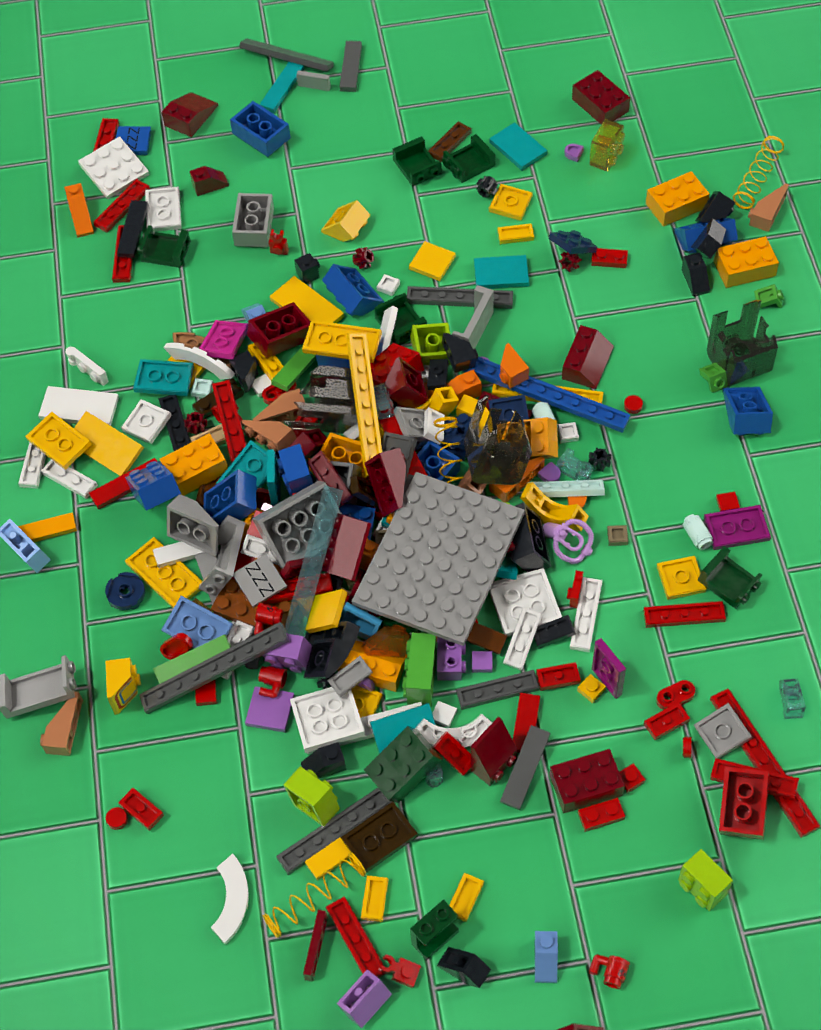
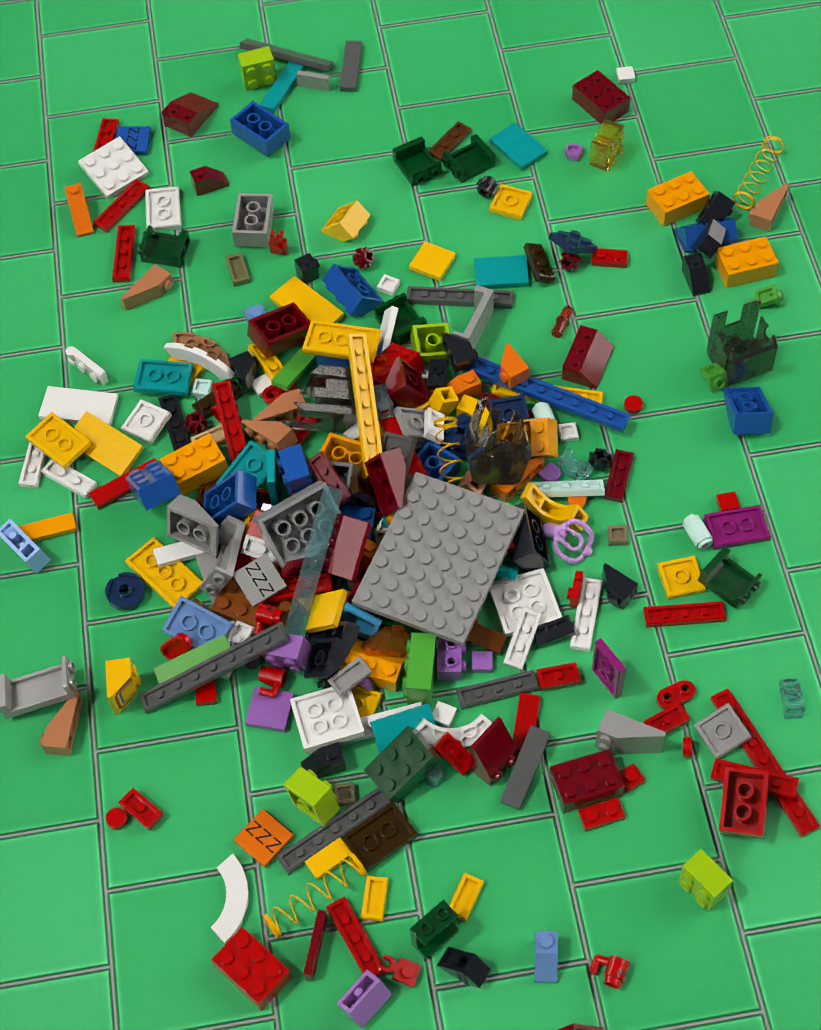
black tile [117,200,149,258] -> none
dark pink tile [199,320,248,359] -> none
dark red brick [289,428,327,459] -> none
yellow tile [497,223,534,244] -> none
yellow plate [577,674,606,703] -> none
none -> nougat slope [120,264,173,310]
none -> red brick [211,927,292,1011]
none -> olive tile [225,253,251,287]
none -> orange tile [233,809,294,868]
none -> lime brick [238,46,277,91]
none -> dark tan tile [333,782,356,806]
none -> dark brown plate [523,243,555,284]
none -> clear red axle [551,305,574,338]
none -> light grey slope [595,709,666,755]
none -> black slope [602,563,638,609]
none -> dark red tile [603,449,634,503]
none -> white tile [616,66,635,84]

